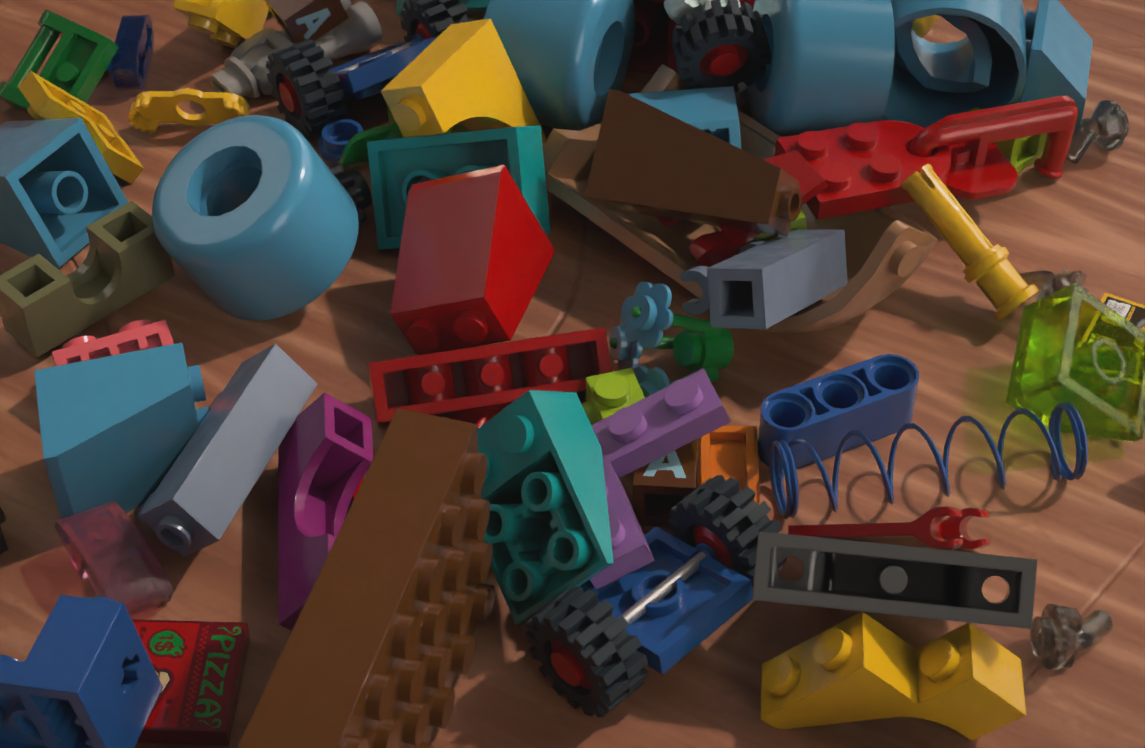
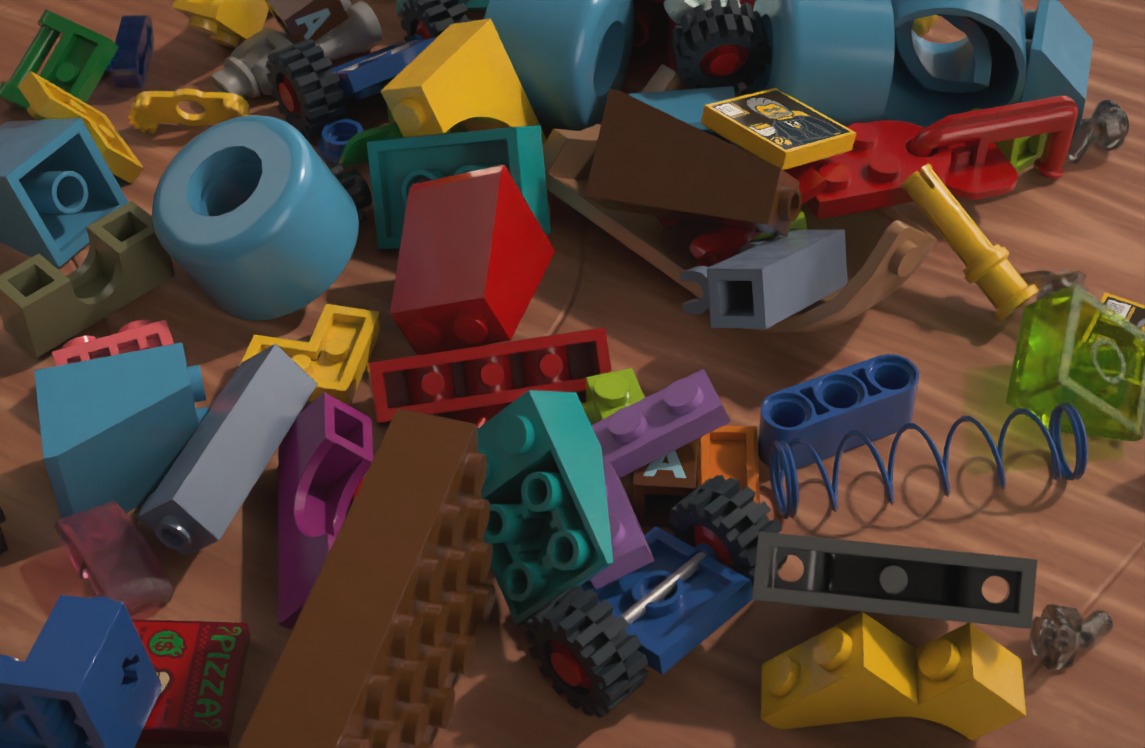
plant [609,282,734,398] -> none
red flag [788,506,990,550] -> none
none -> yellow plate [239,304,382,406]
none -> tile [700,88,856,170]

